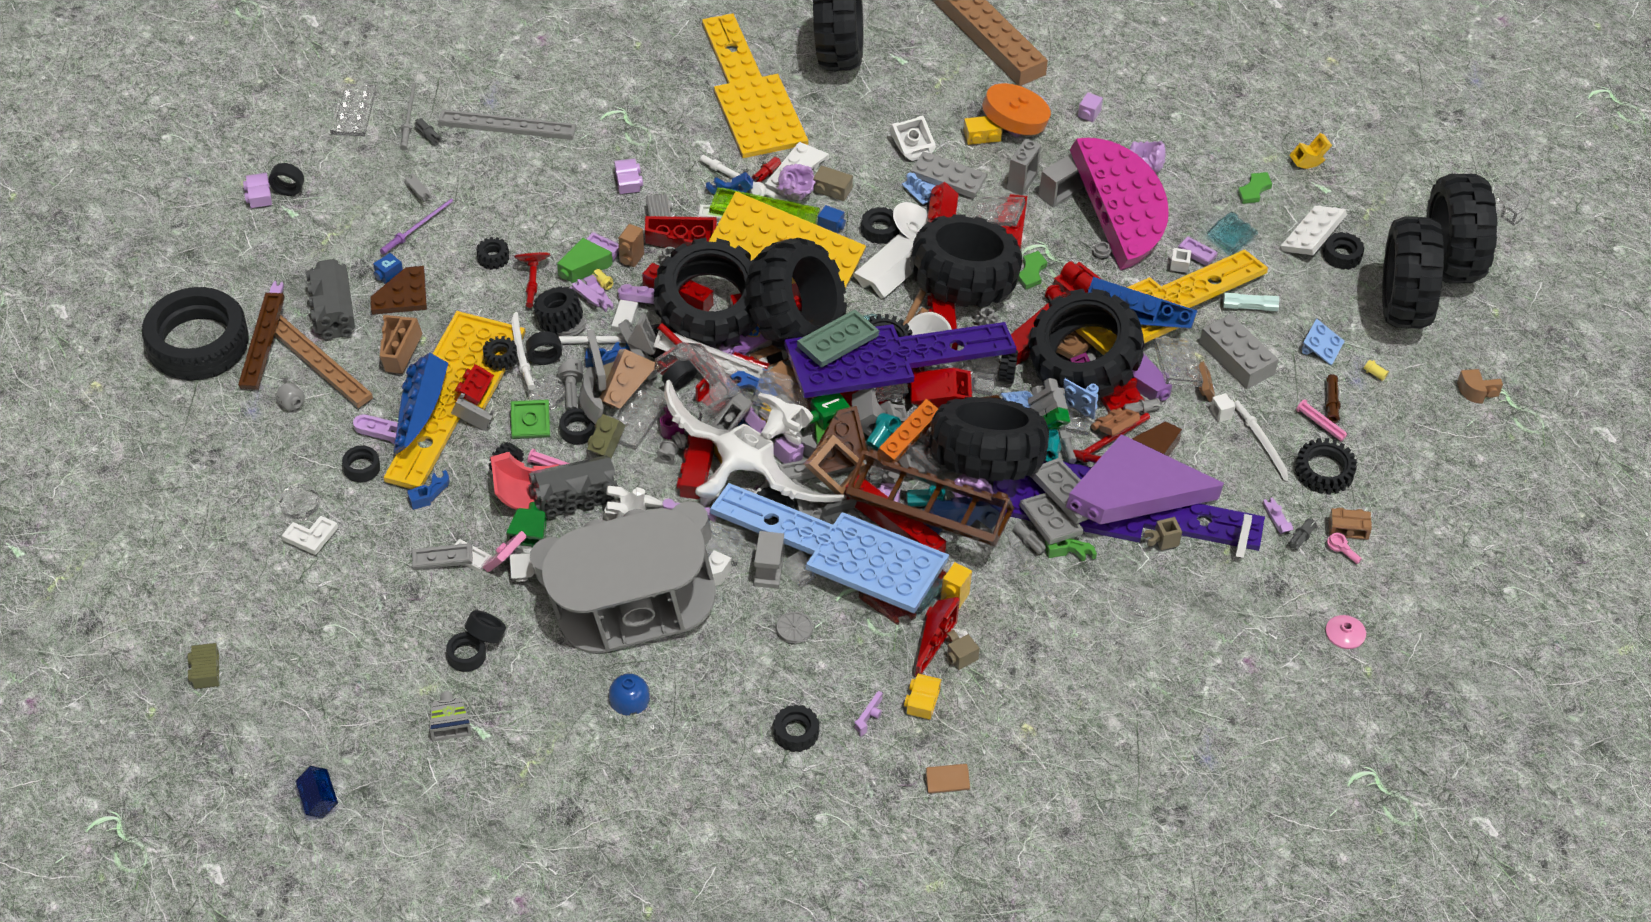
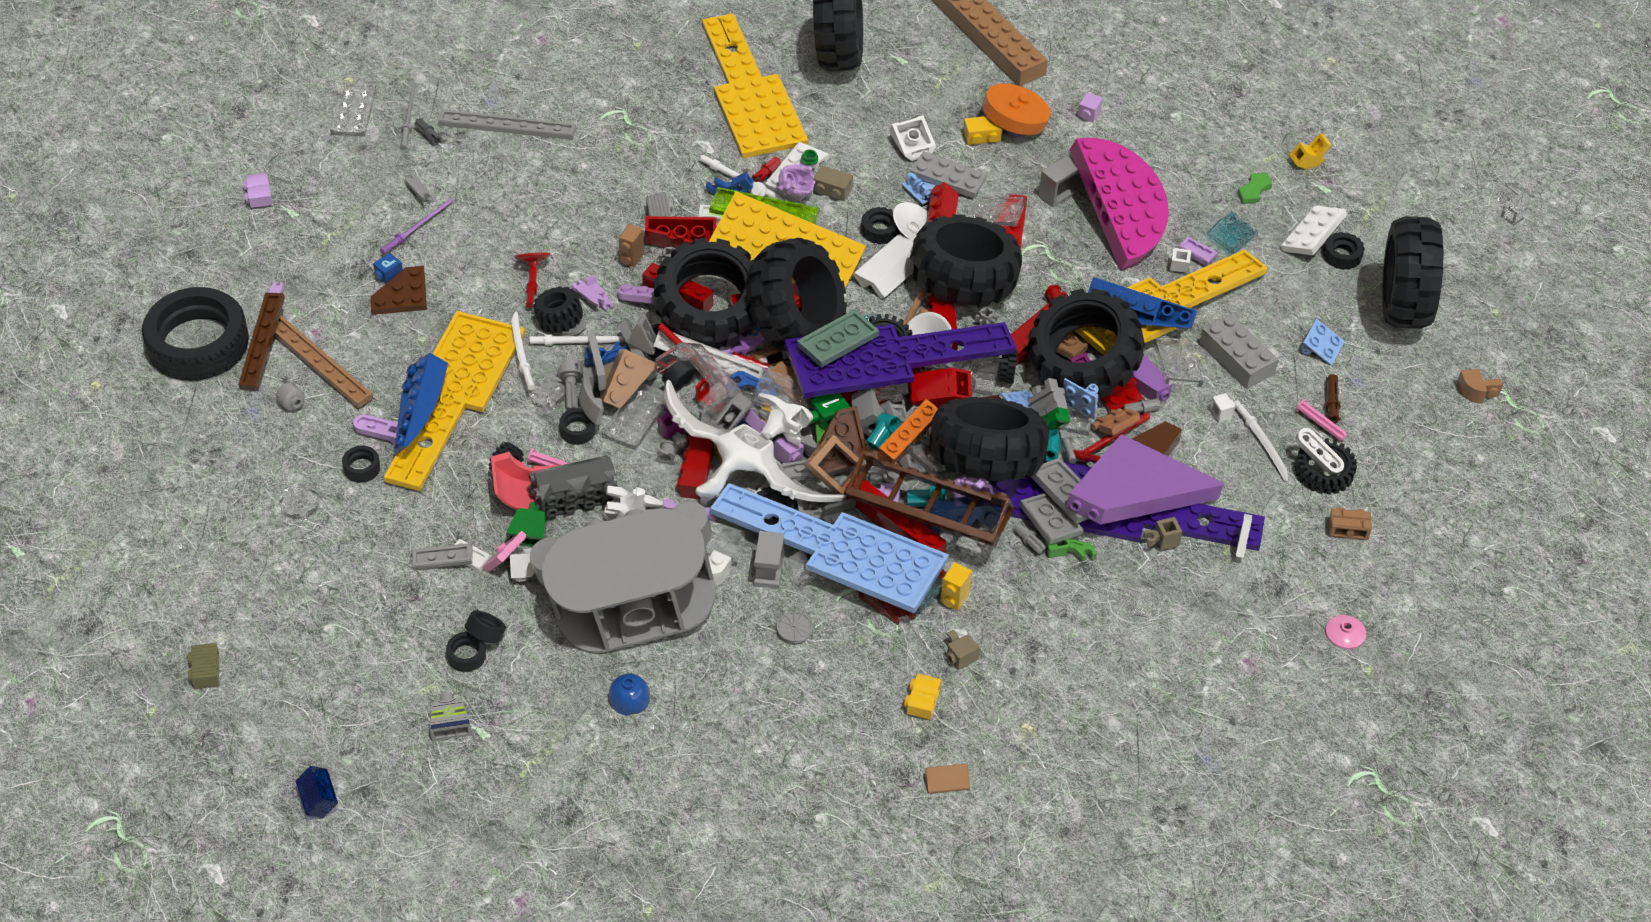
black tyre [269,163,304,196] -> none
white plate [282,516,338,555] -> none
dark grey brick [306,259,355,339] -> none
medium nougat wedge [380,315,423,374] -> none
blue piece [407,470,450,510] -> none
light grey hinge [451,393,495,431] -> none
red bracket [454,364,494,406] -> none
black tyre [476,237,509,270] -> none
black tyre [483,336,518,371] -> none
bright green tile [511,399,550,439] -> none
black tyre [526,331,562,365] -> none
bright green slope [557,238,613,283] -> none
lavender plate [587,232,619,261] -> none
olive brick [587,414,626,458] -> none
light yellow pin [592,269,614,290] -> none
white tile [612,300,638,332] -> none
lavender brick [614,158,643,194] -> none
black tyre [773,705,819,752] -> none
blue brick [818,205,846,234] -> none
lavender piece [854,691,883,737] -> none
red wedge [915,597,960,678] -> none
light grey window [1007,139,1041,195] -> none
bright green tile [1018,251,1048,289] -> none
red plate [1053,261,1101,296] -> none
light grey plate [1093,241,1111,258] -> none
lavender hair [1129,141,1166,173] -> none
medium nougat plate [1191,361,1215,402] -> none
light aqua axle [1223,292,1279,311] -> none
lavender piece [1263,498,1294,534] -> none
dark grey axle [1289,518,1317,550] -> none
bright pink plate [1327,533,1362,564] -> none
light yellow pin [1364,360,1389,381] -> none
black tyre [1426,174,1498,284] -> none
none -> green plate [801,149,818,165]
none -> white plate [1295,428,1344,476]

